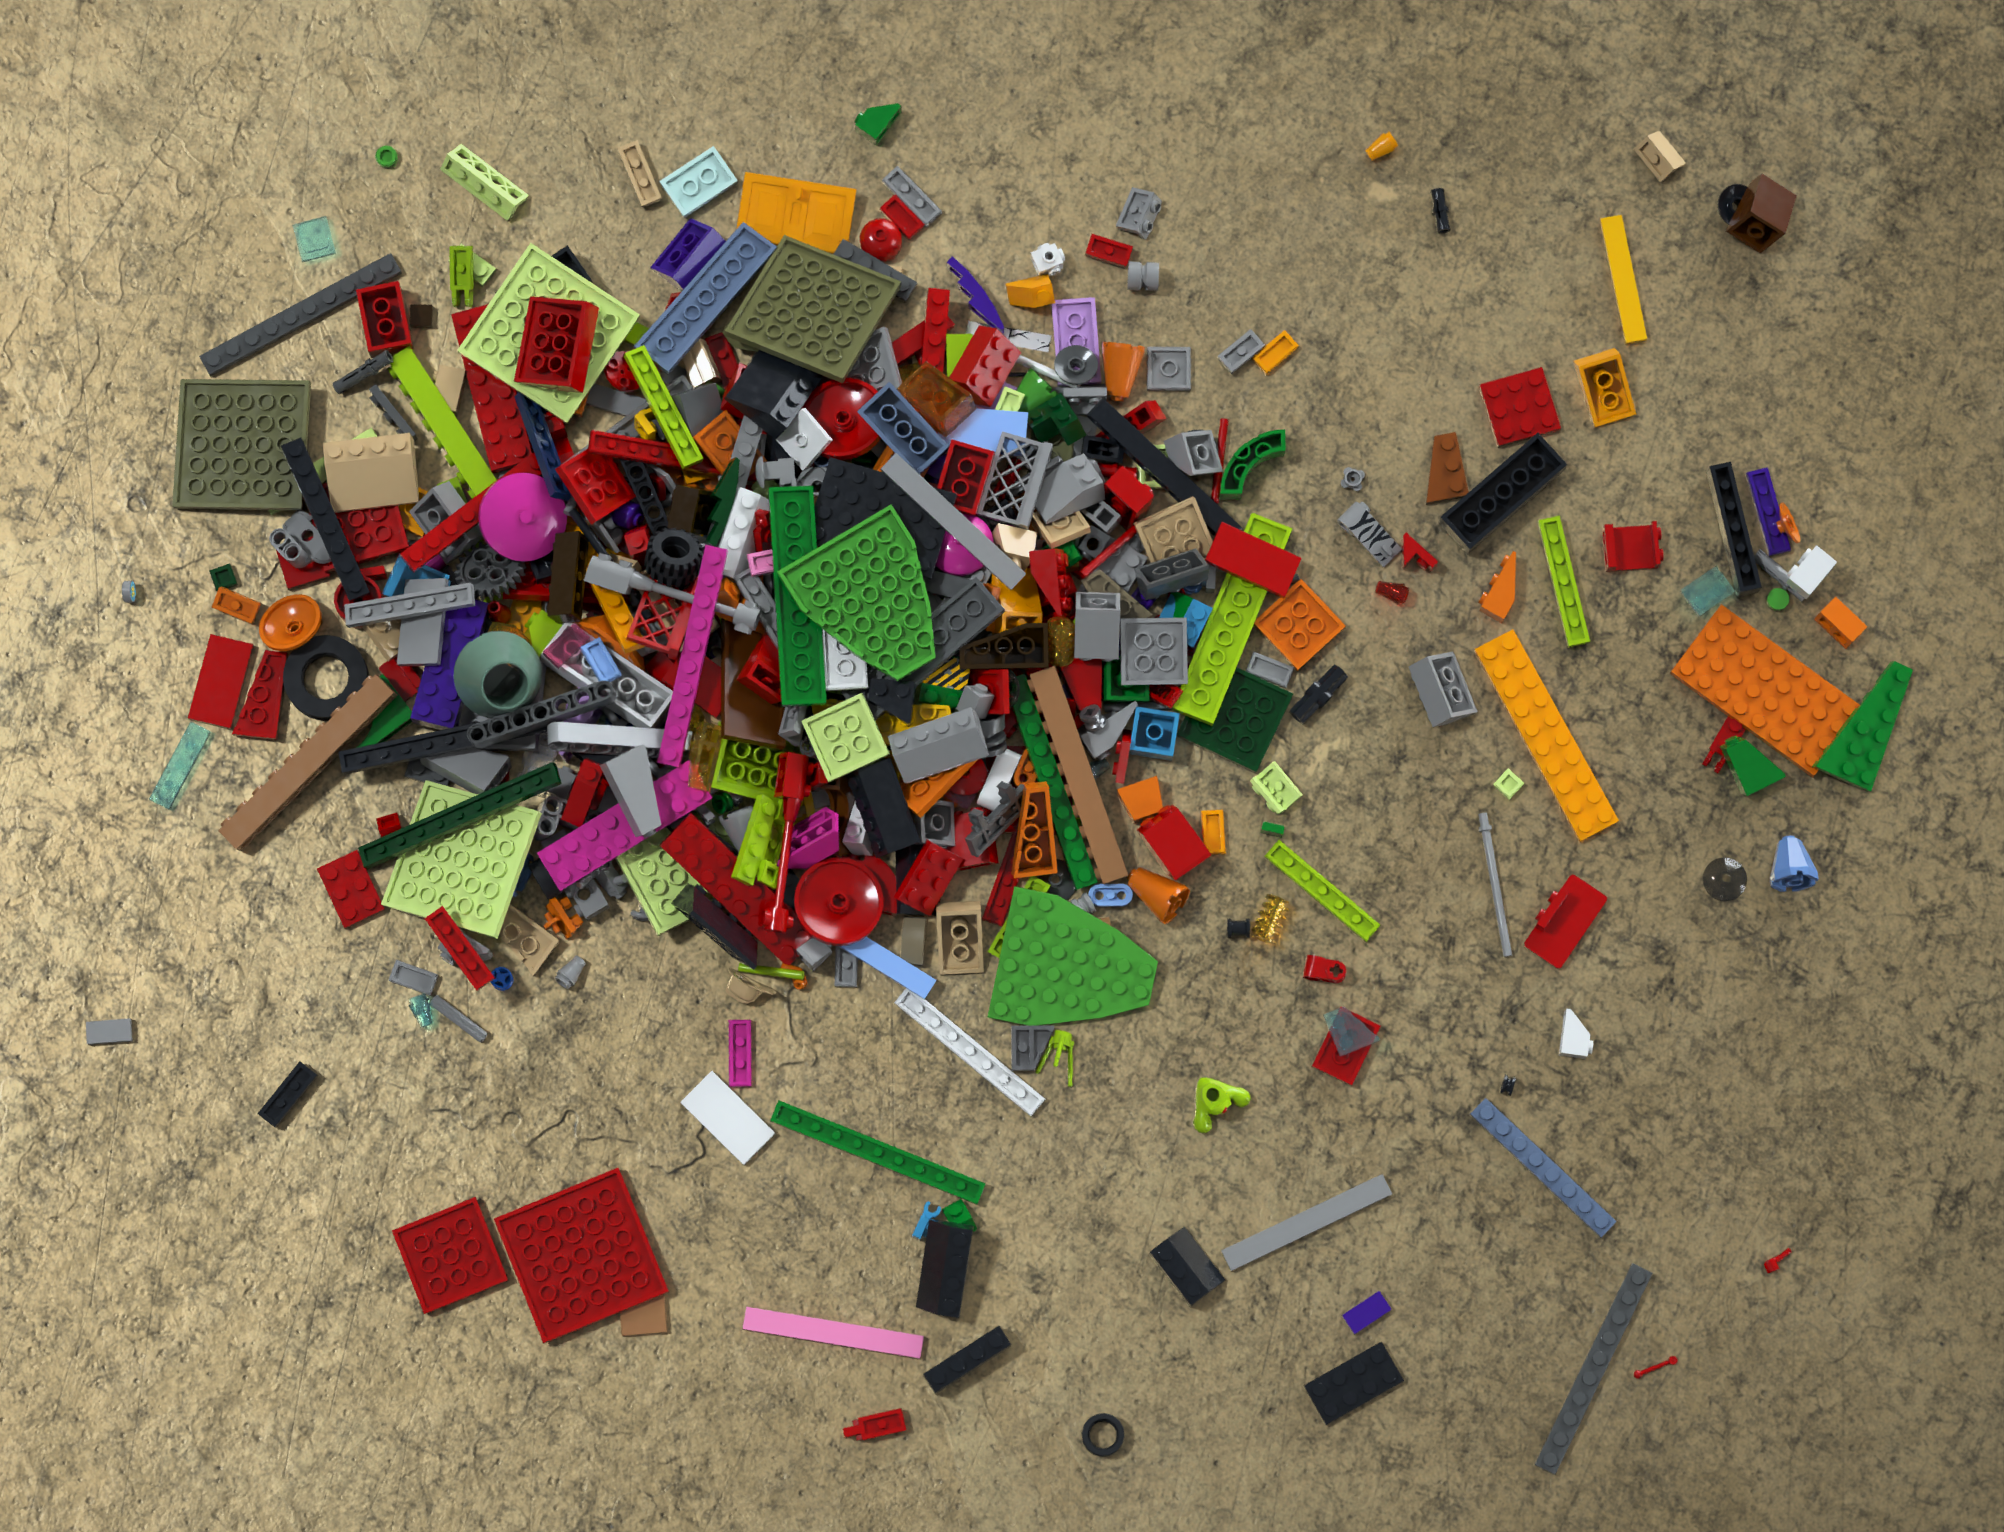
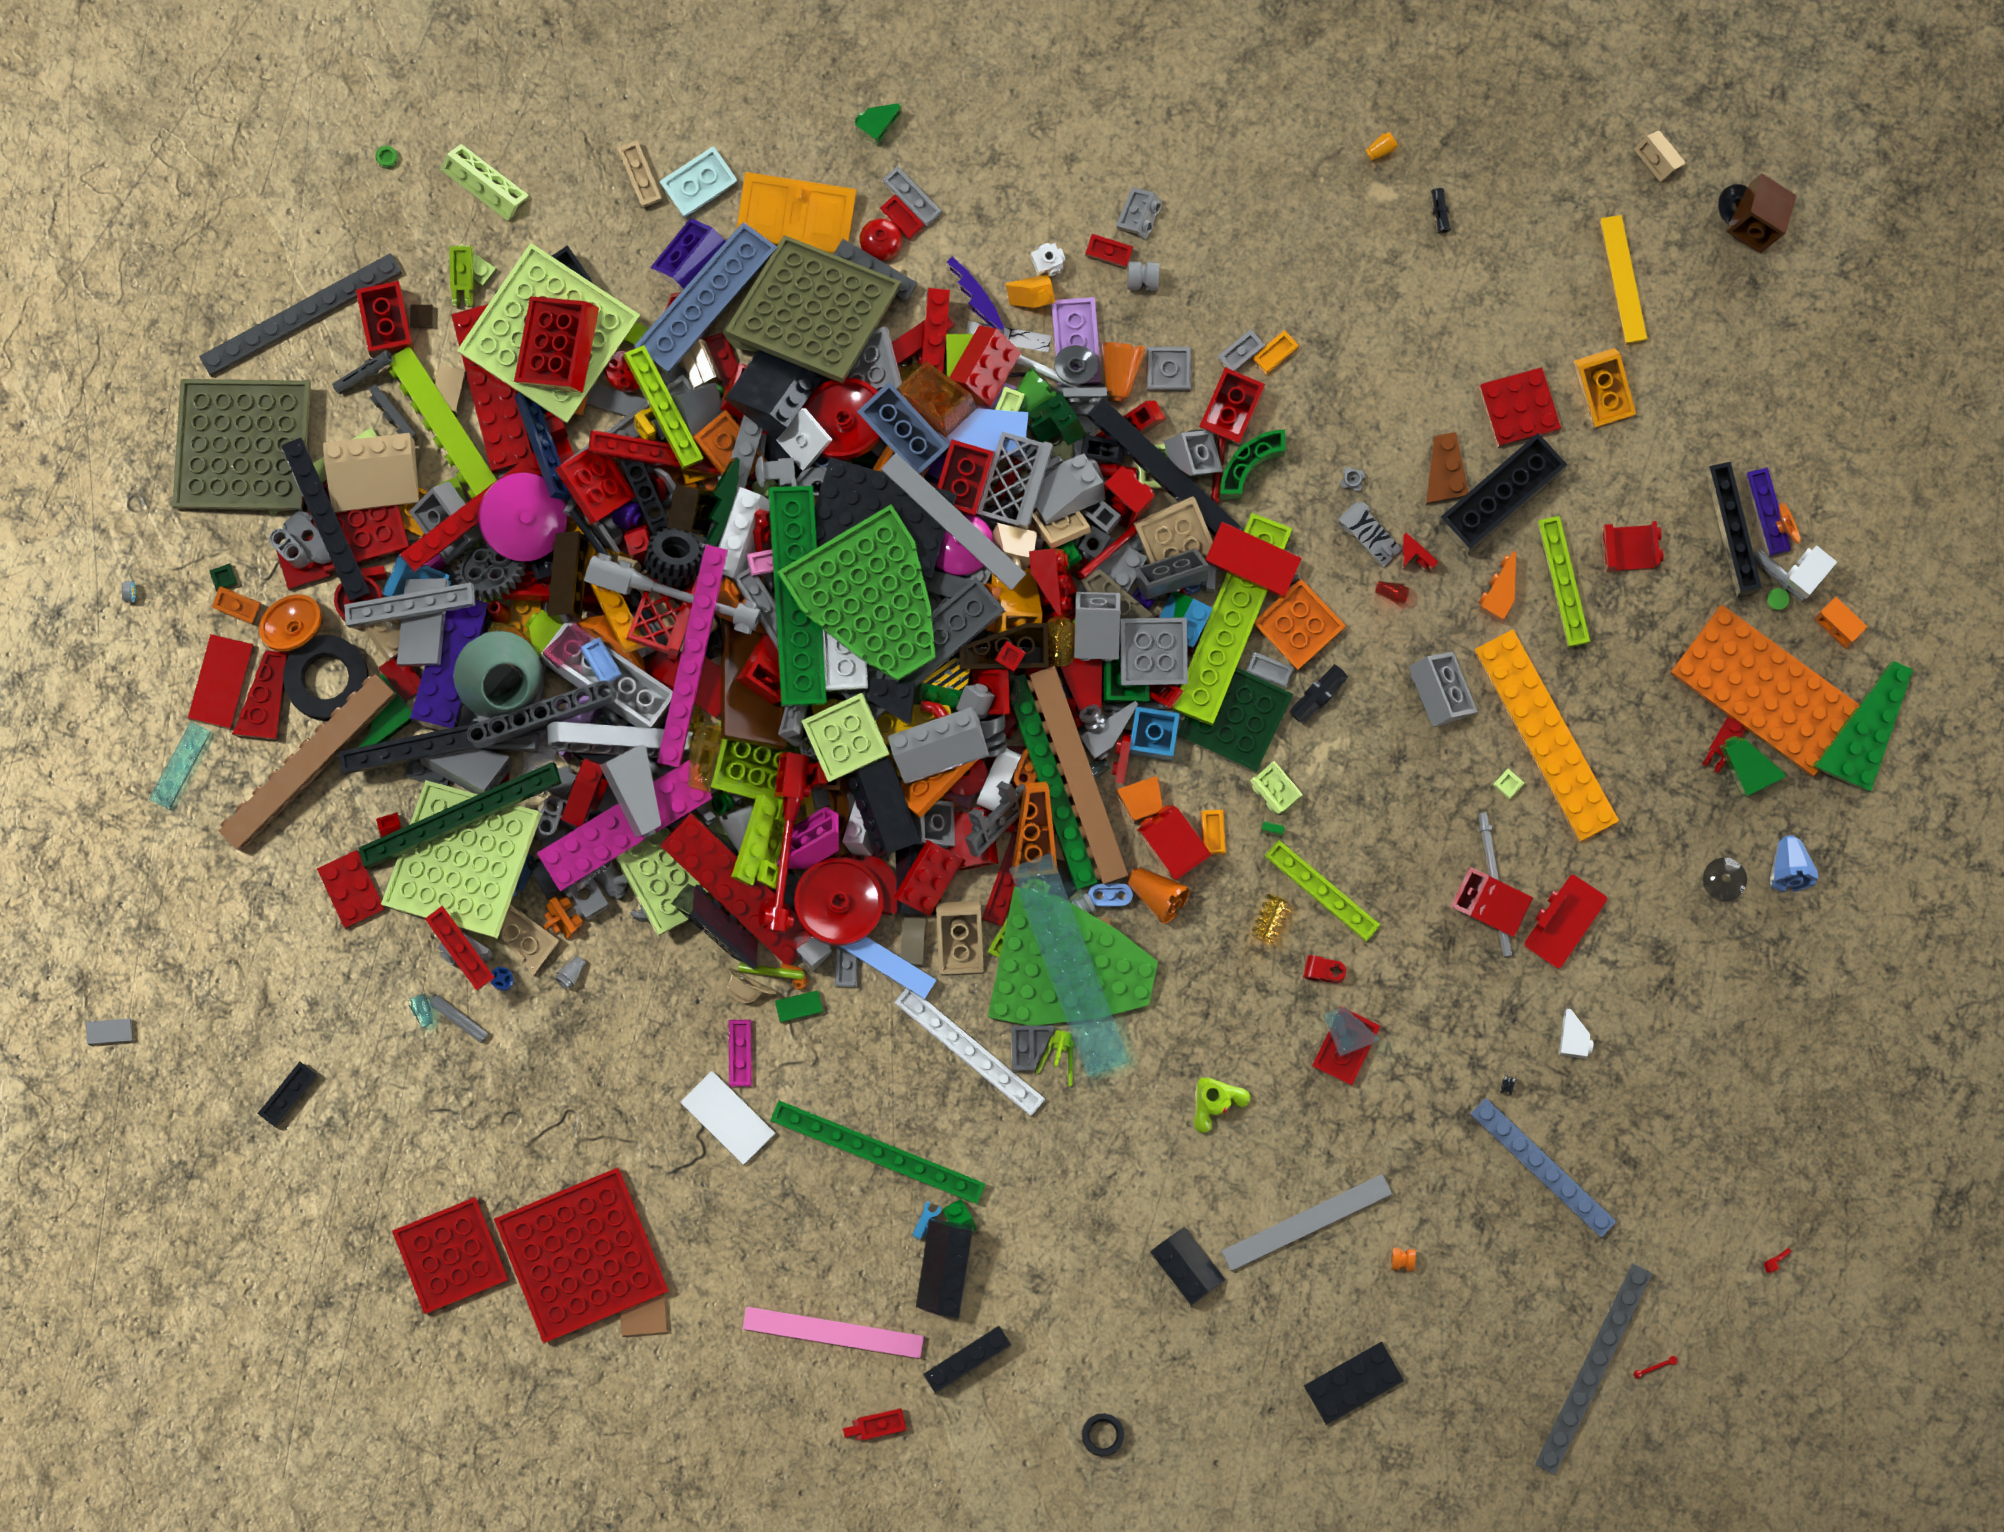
clear light blue piece [293,216,336,262] -> none
light grey tile [388,960,439,996] -> none
black bush [1227,918,1250,938] -> none
dark purple tile [1342,1291,1392,1334] -> none
clear light blue plate [1680,565,1735,617] -> none
none -> green tile [775,990,823,1023]
none -> red arm [920,700,948,719]
none -> red plate [995,641,1026,672]
none -> clear light blue plate [1009,853,1130,1077]
none -> red slope [1199,367,1265,444]
none -> orange wheel [1391,1248,1416,1272]
none -> red slope [1451,867,1534,937]

